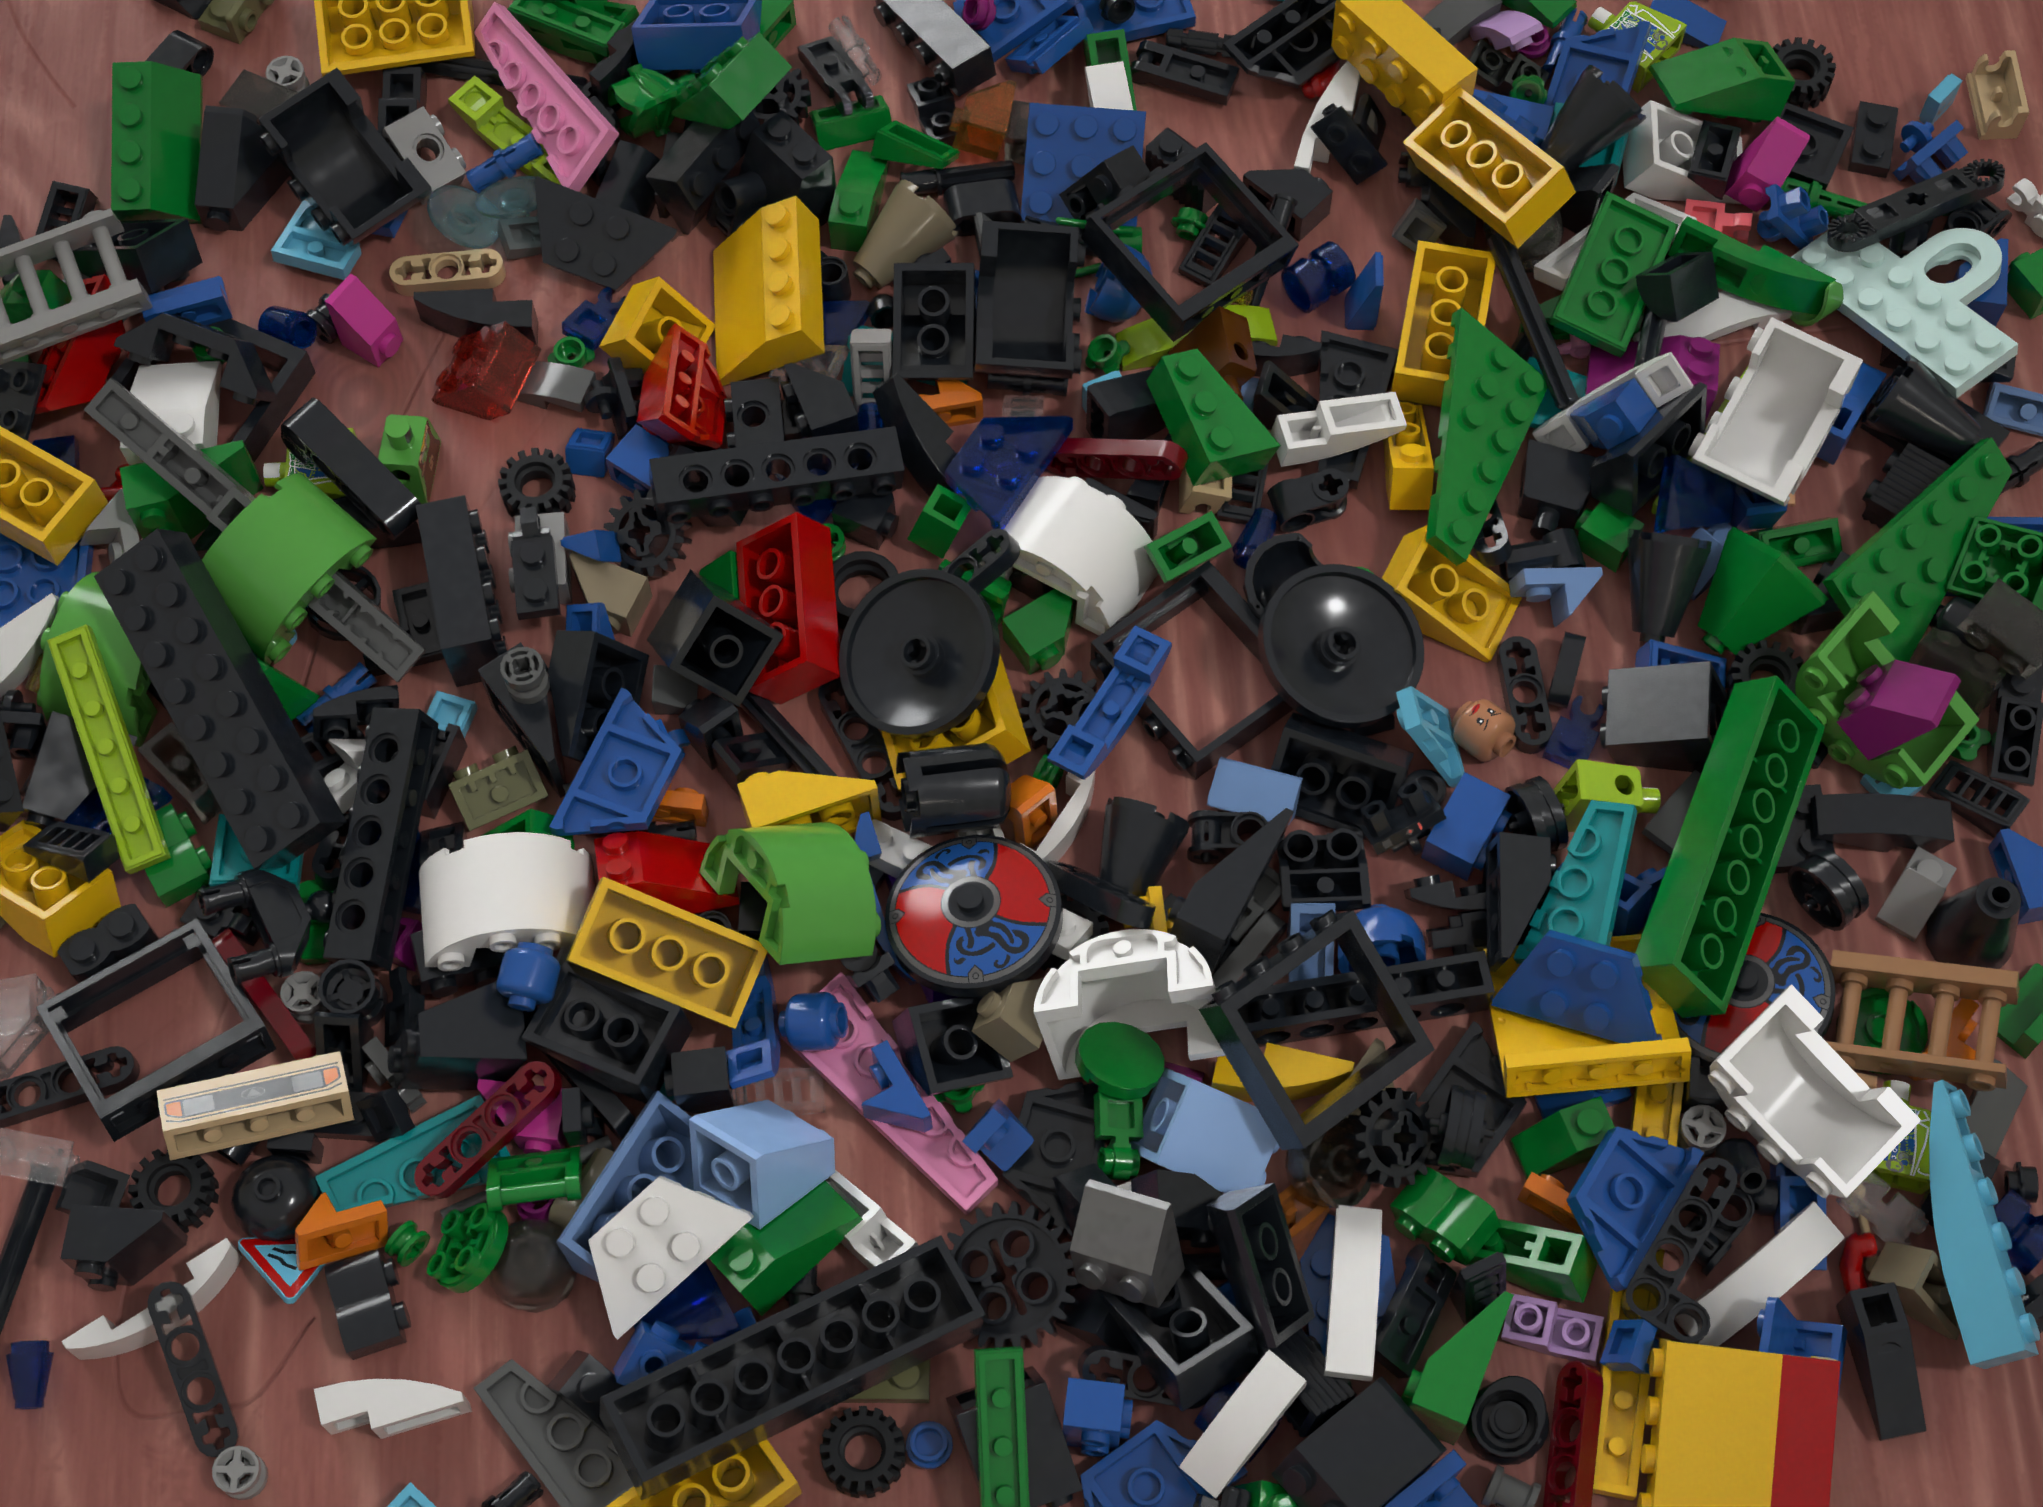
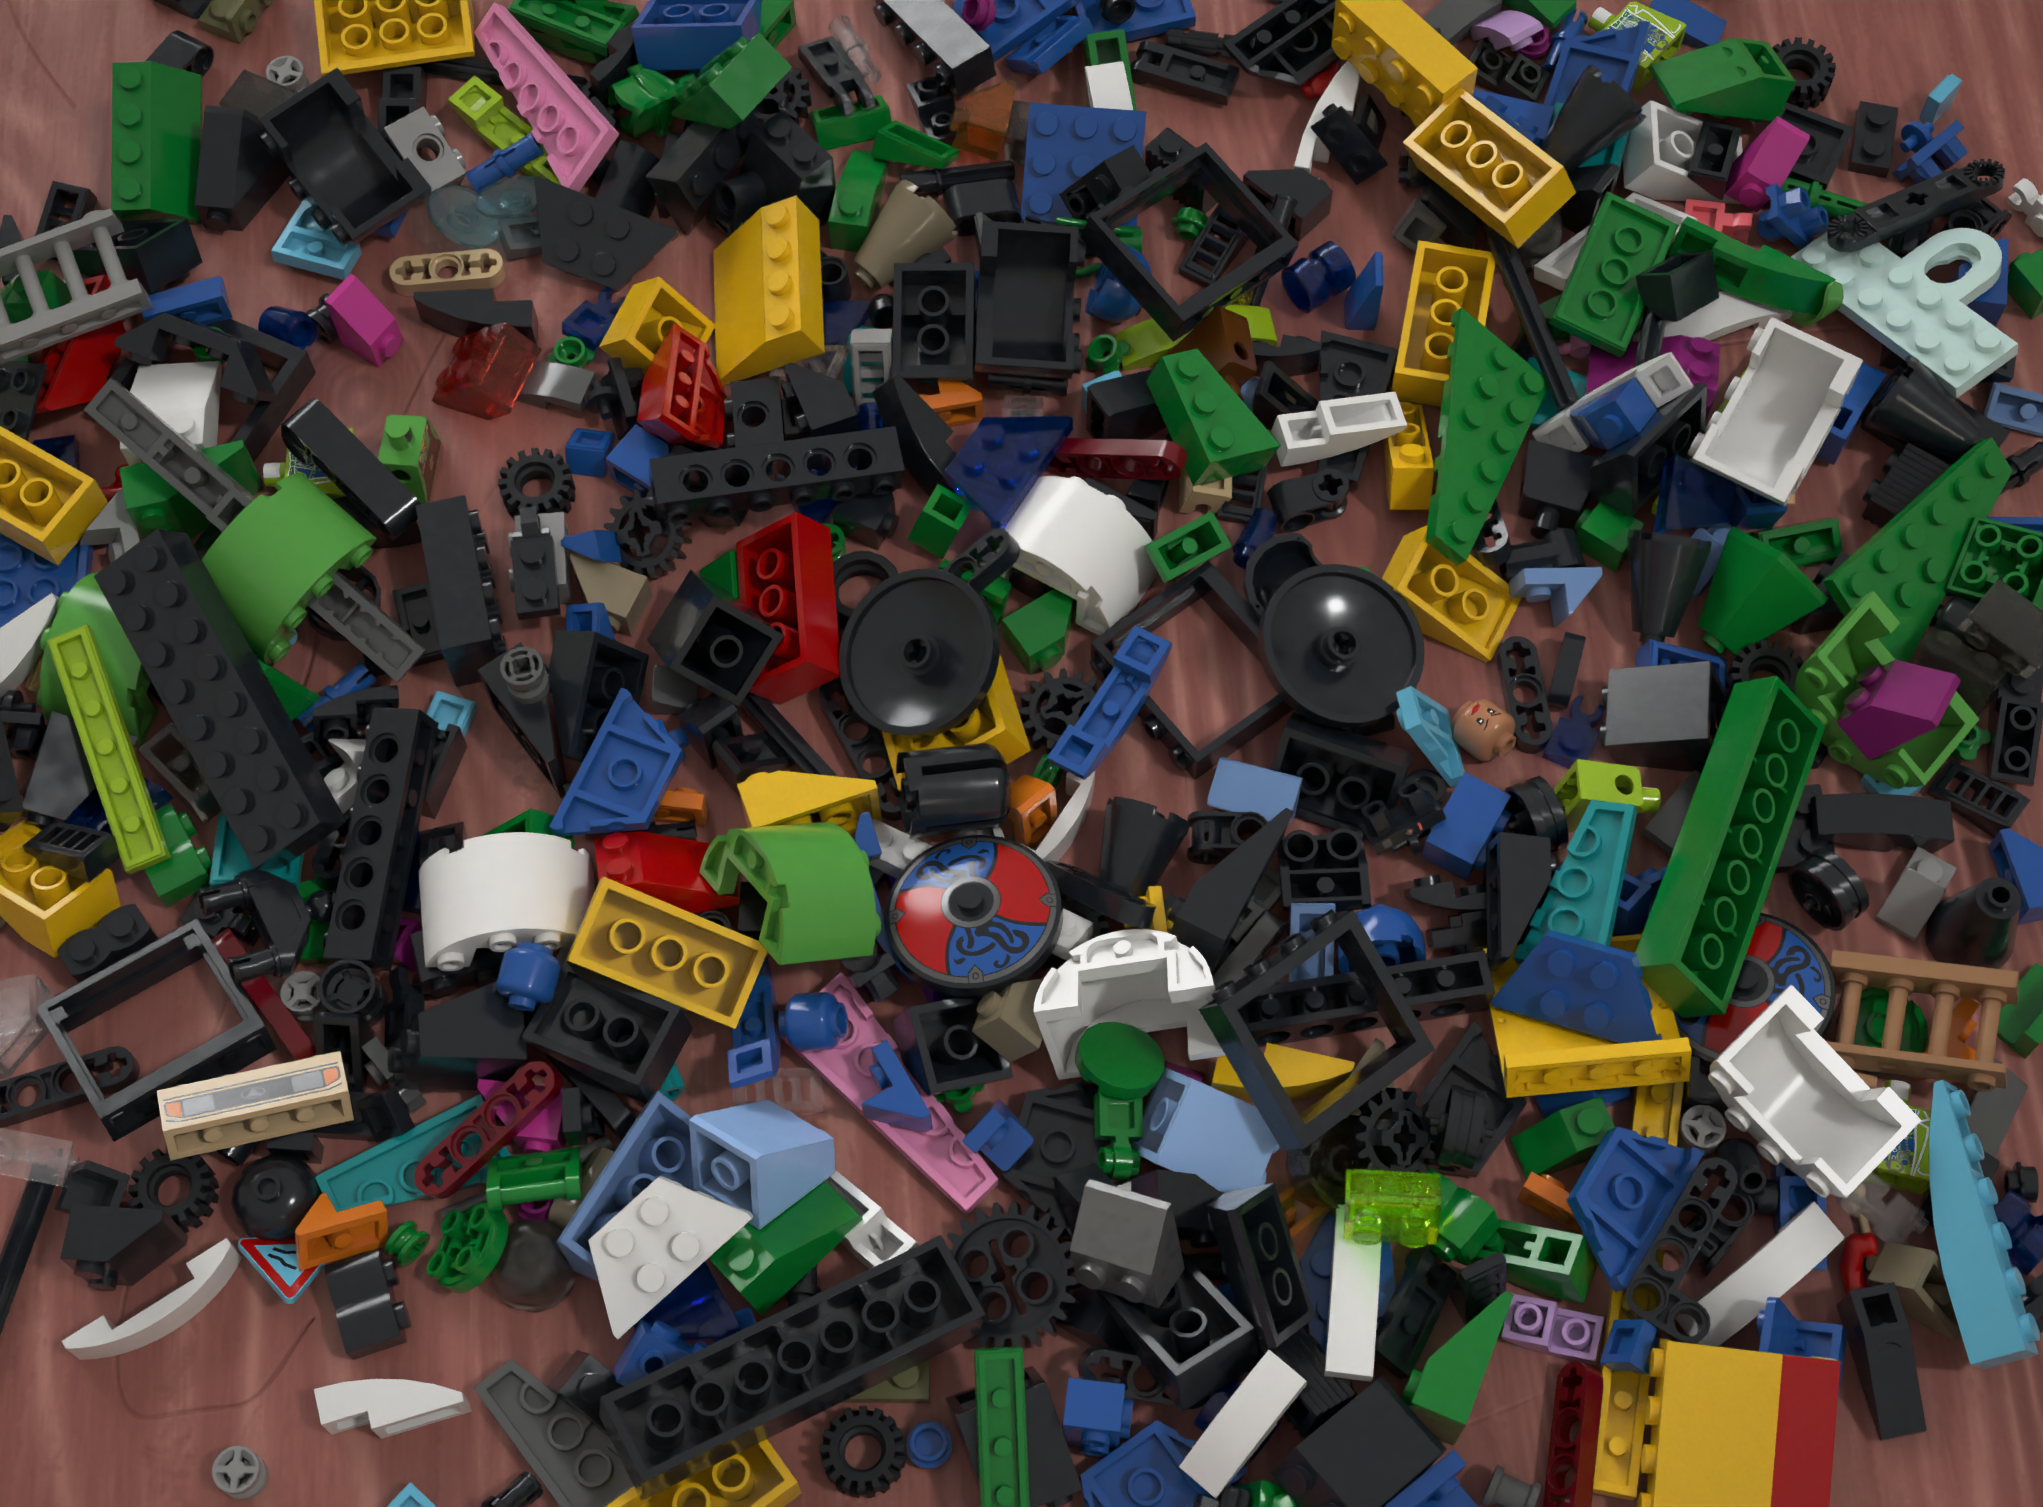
clear blue cone [6,1340,54,1410] -> none
black beam [147,1281,239,1457] -> none
olive bracket [448,745,548,831] -> none
black slope [664,1046,737,1114] -> none
black piece [1466,1376,1549,1465] -> none
green plate [1509,74,1548,104] -> none
tan hinge [1966,50,2029,140] -> none
none -> clear neon green slope [1343,1168,1441,1248]

